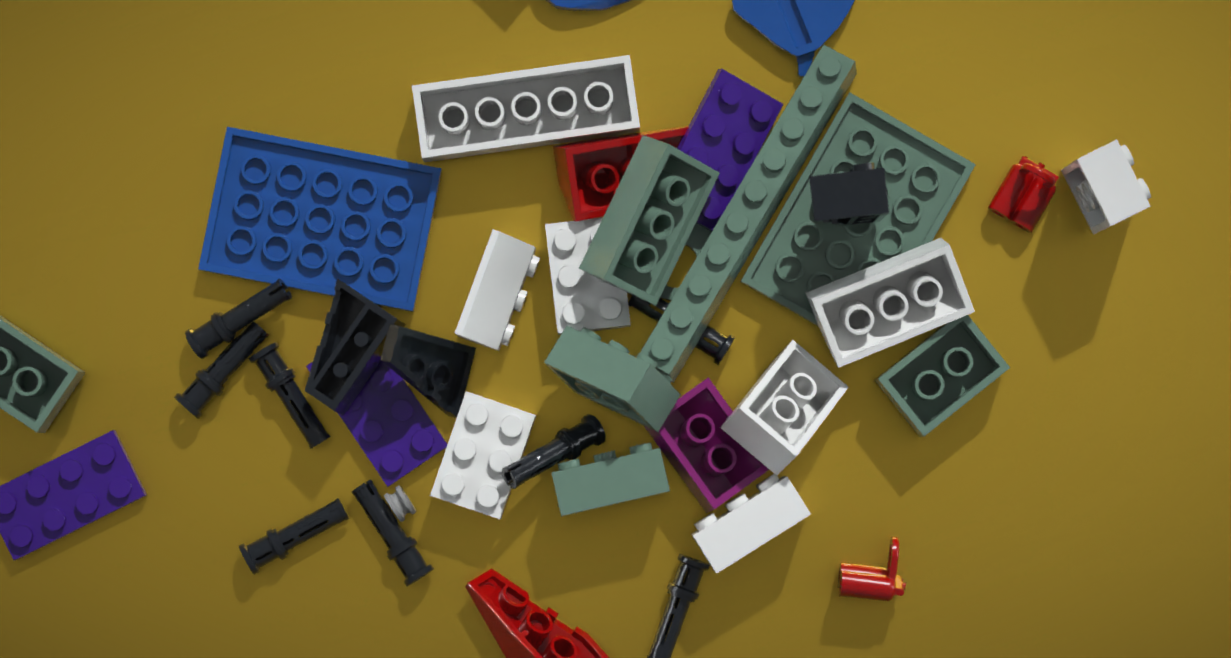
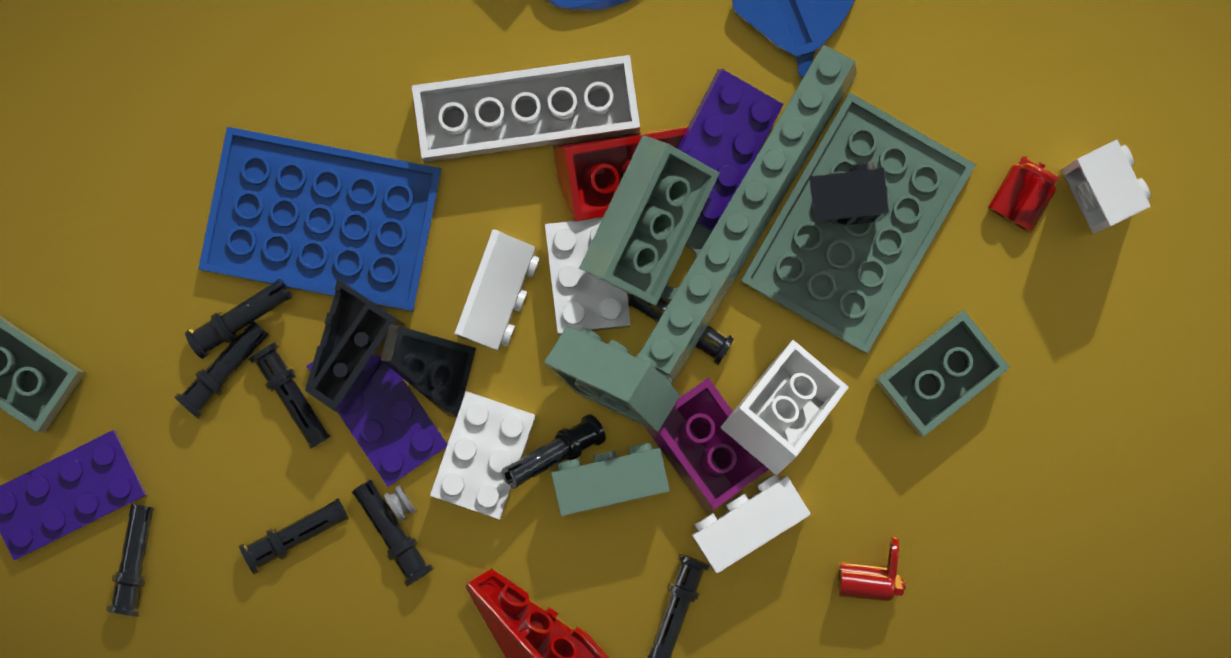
white slope [806,238,975,368] -> none
none -> black pin [106,504,154,617]

